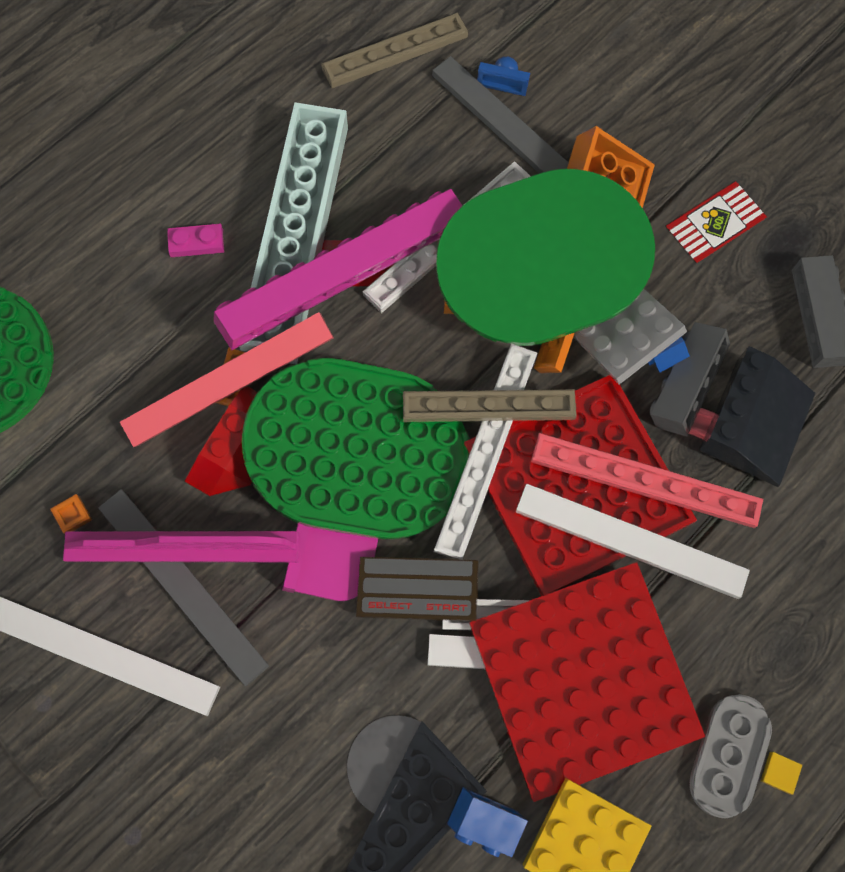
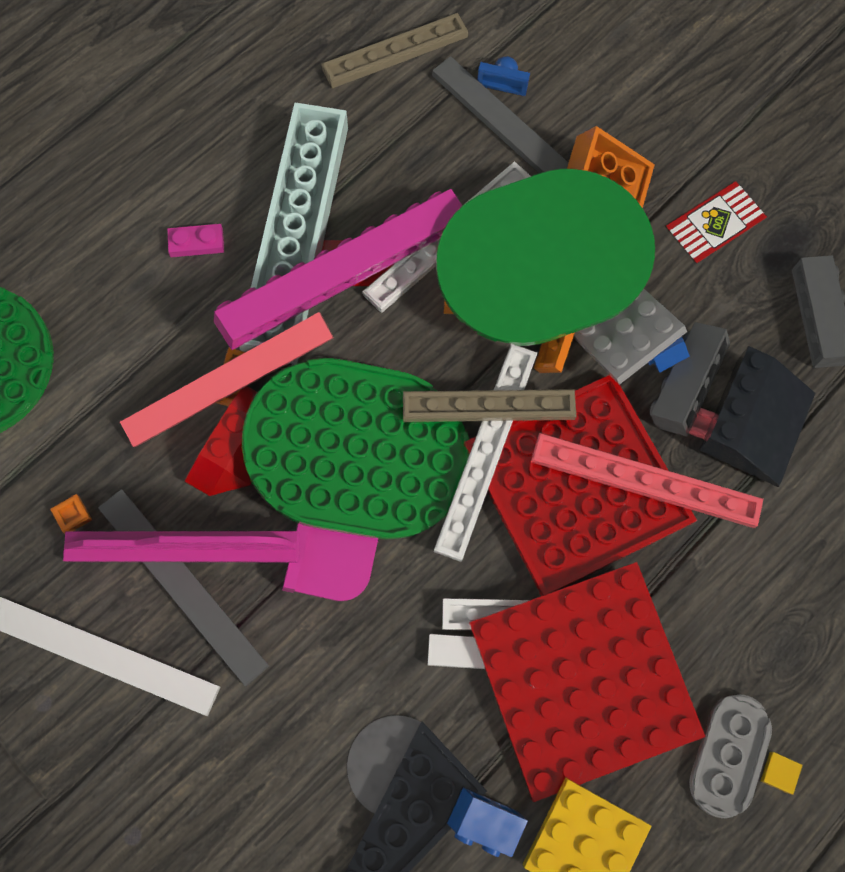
dark grey tile [356,557,479,622] -> none
white tile [516,484,750,599] -> none

